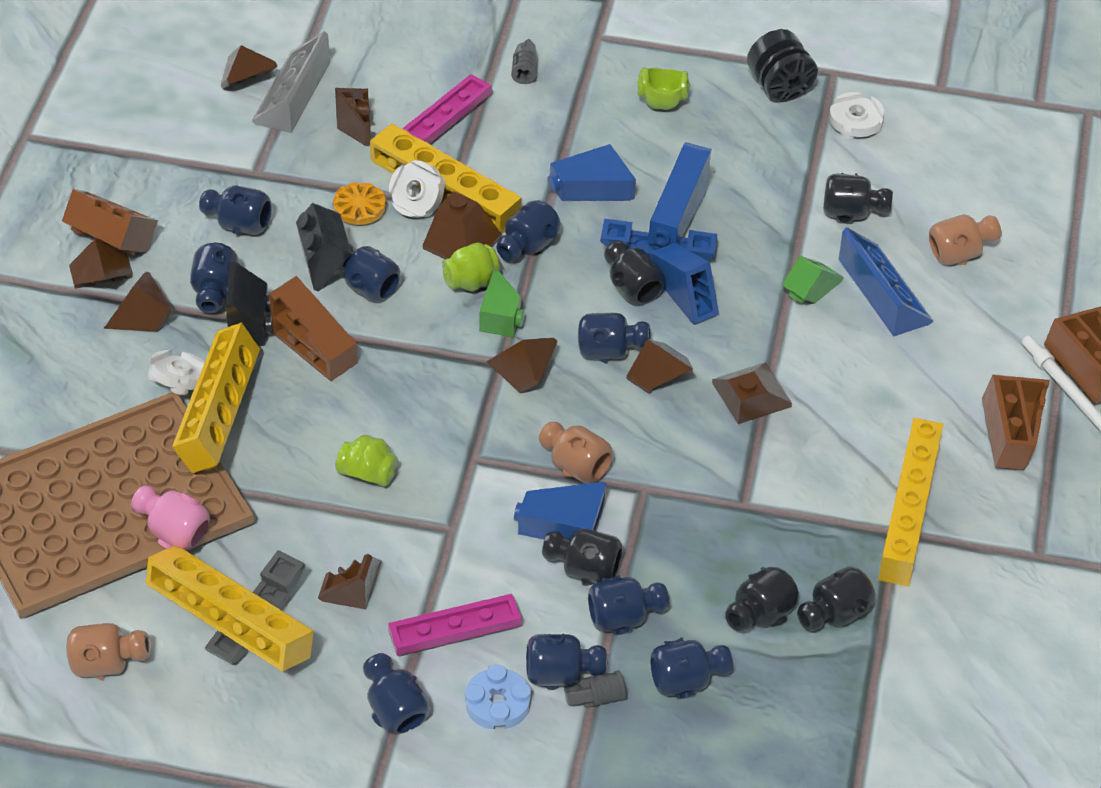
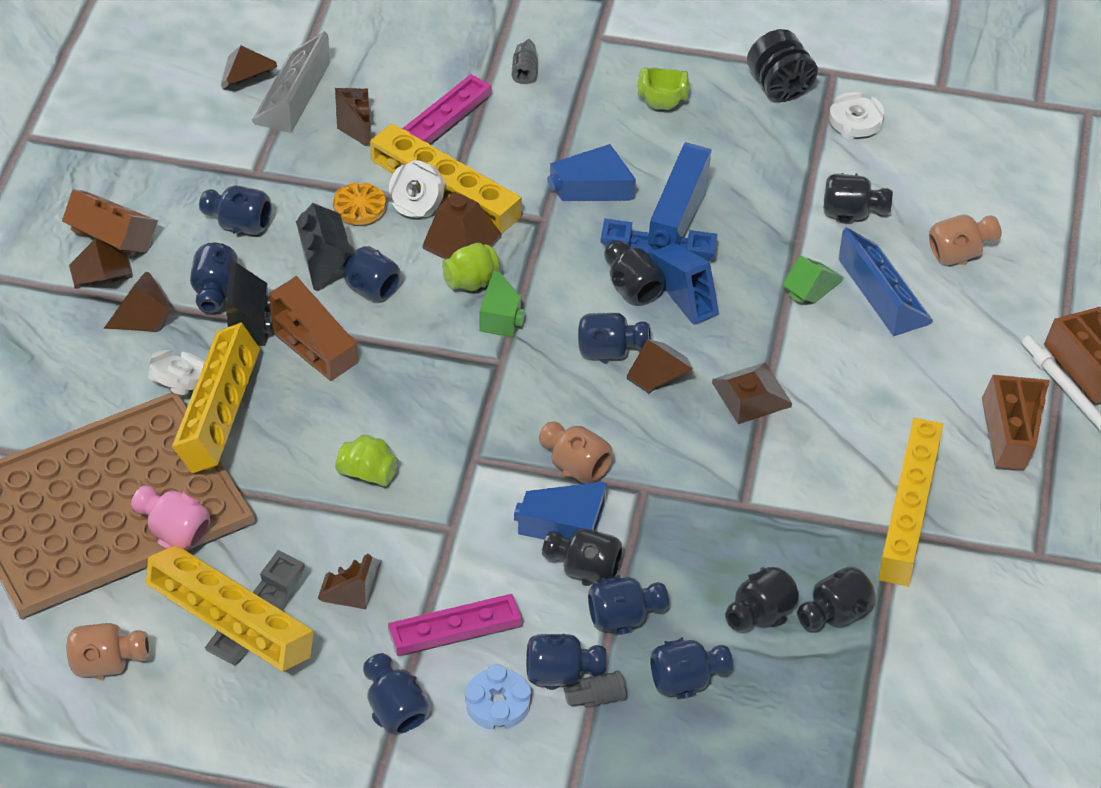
reddish brown slope [486,337,558,393] -> none
dark blue piece [496,200,561,261] -> none

